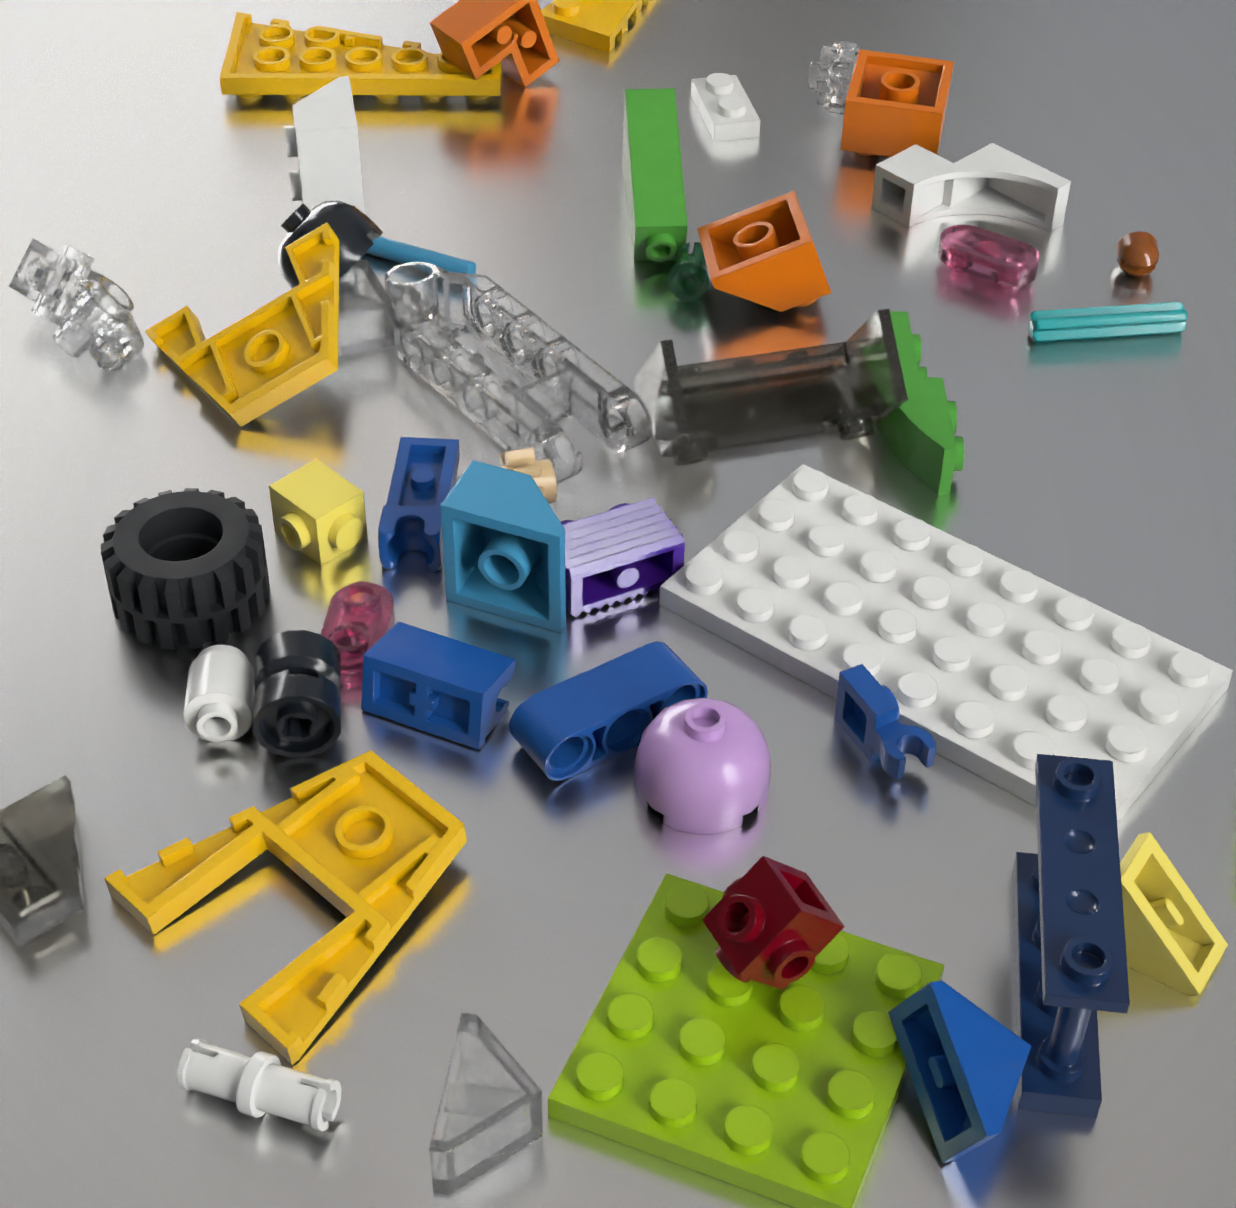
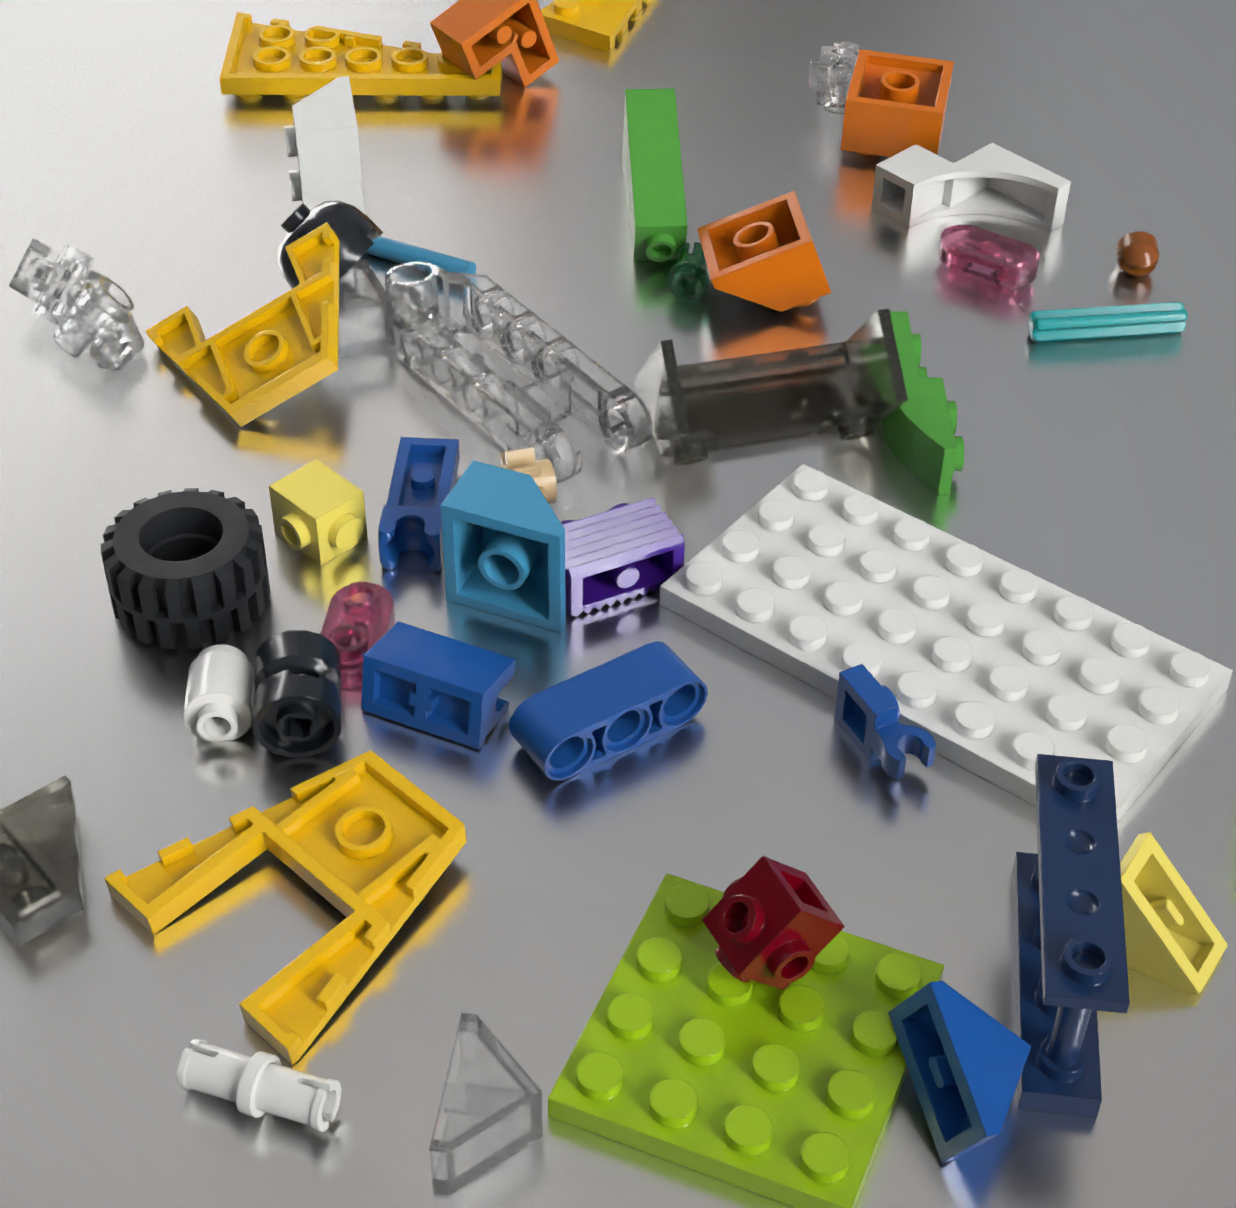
lavender cylinder [634,698,772,835] -> none
white plate [691,73,760,142] -> none

